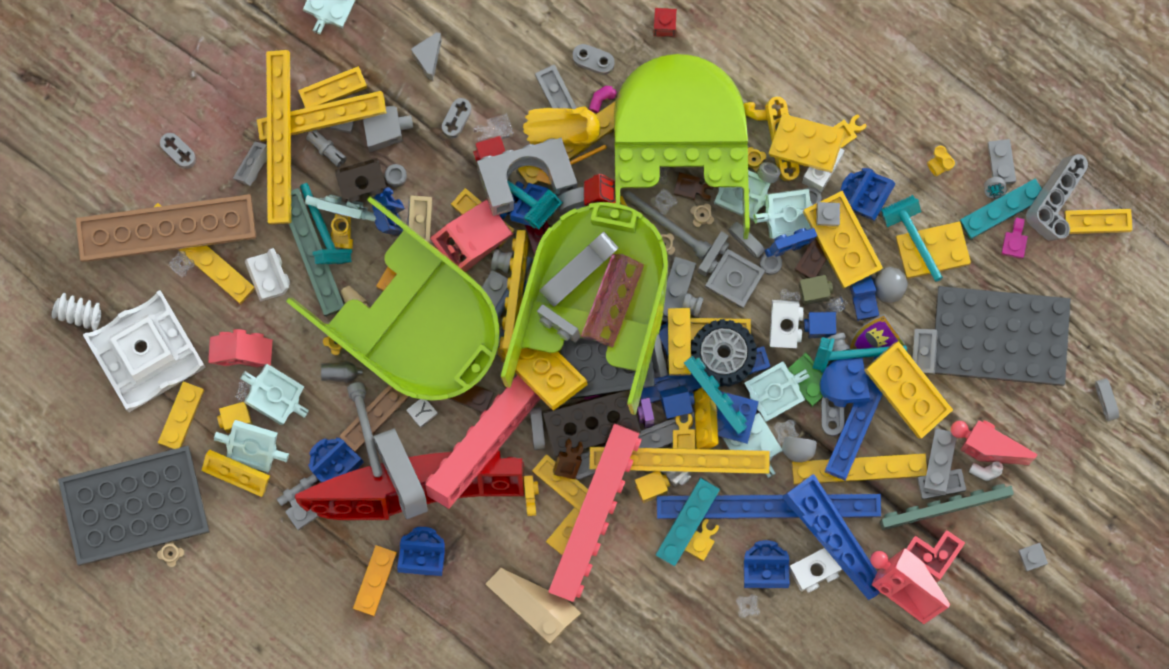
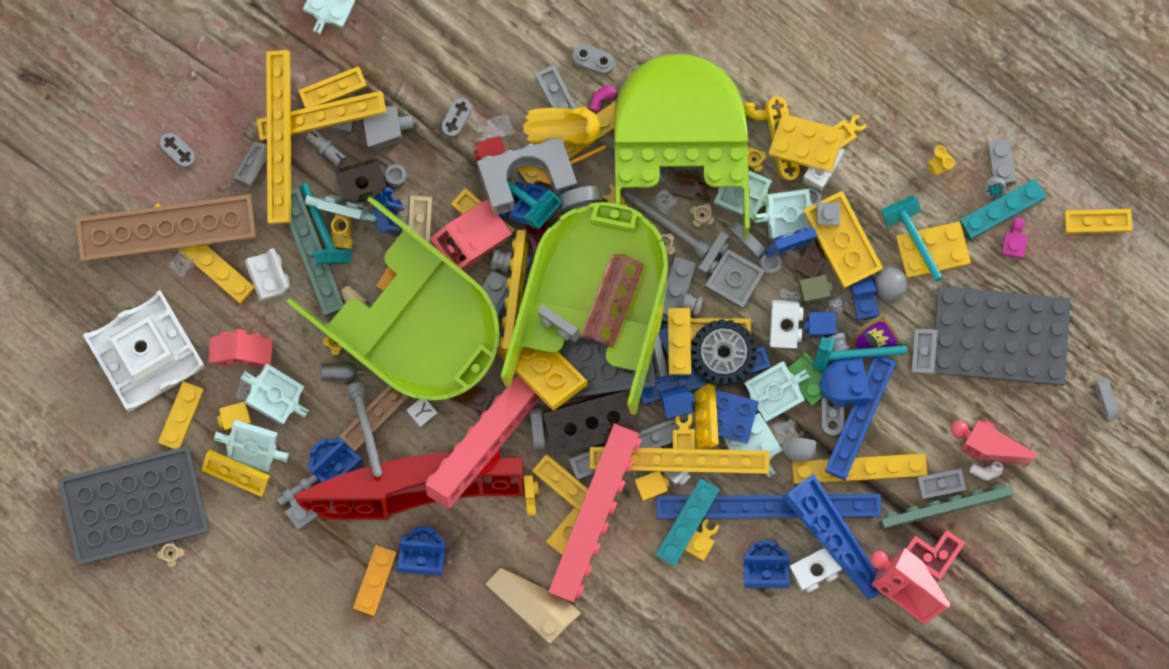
white piece [52,293,101,331] -> none
light grey beam [373,428,428,520] -> none
light grey slope [411,33,442,80] -> none
light grey beam [539,232,619,307] -> none
reddish brown plate [553,439,583,479] -> none
red brick [584,174,616,206] -> none
medium lavender plate [637,398,654,429] -> none
red brick [653,8,677,37] -> none
teal plate [684,355,747,434] -> none
clear plate [736,594,760,618] -> none
light grey tile [757,162,781,183] -> none
blue slope [841,168,895,221] -> none
yellow plate [864,341,953,439] -> none
light grey plate [924,429,957,496] -> none
light grey plate [1018,543,1048,572] -> none
light grey beam [1026,154,1088,241] -> none

